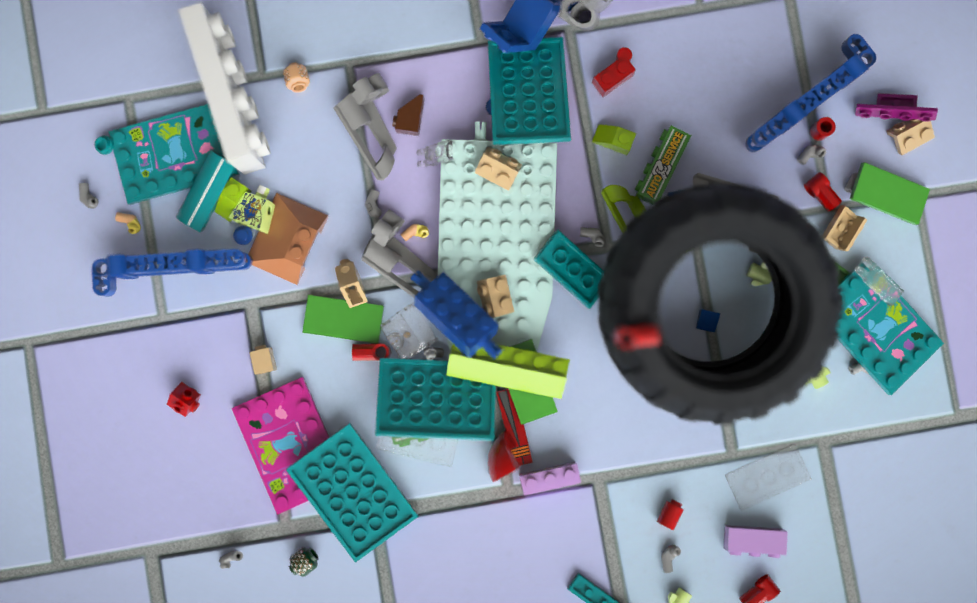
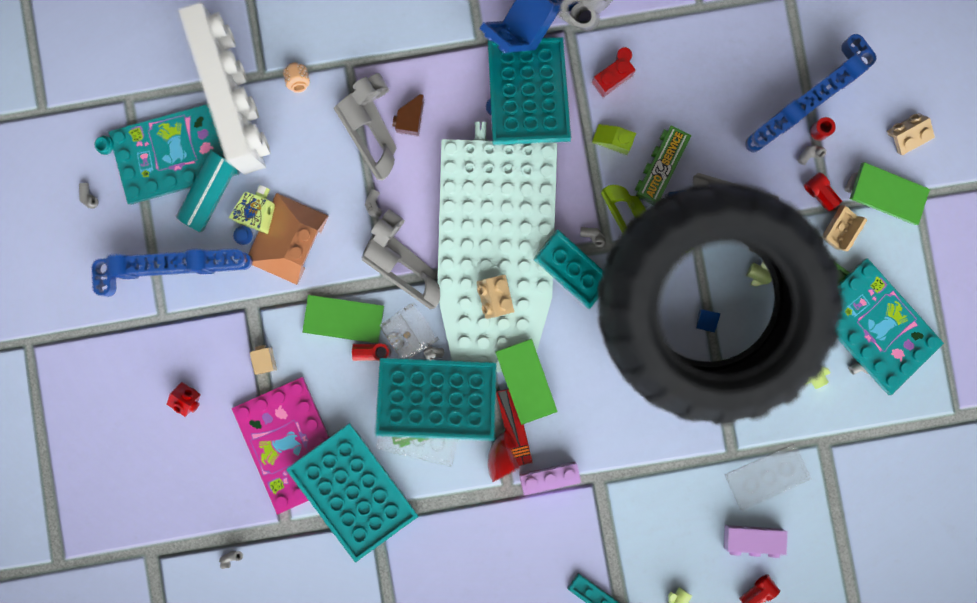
arm [115,212,141,234] -> none
lime slope [214,177,252,222] -> none
head [289,547,319,577] -> none
tan torso [335,259,368,308] -> none
arm [400,224,429,241] -> none
blue brick [411,270,502,359] -> none
clear hinge [417,140,453,167] -> none
slope [446,343,570,399] -> none
tan bracket [474,147,522,191] -> none
red piece [614,325,659,349] -> none
red brick [656,499,684,530] -> none
light grey arm [661,545,681,573] -> none
magenta bracket [855,93,938,122] -> none
clear hinge [855,257,904,306] -> none

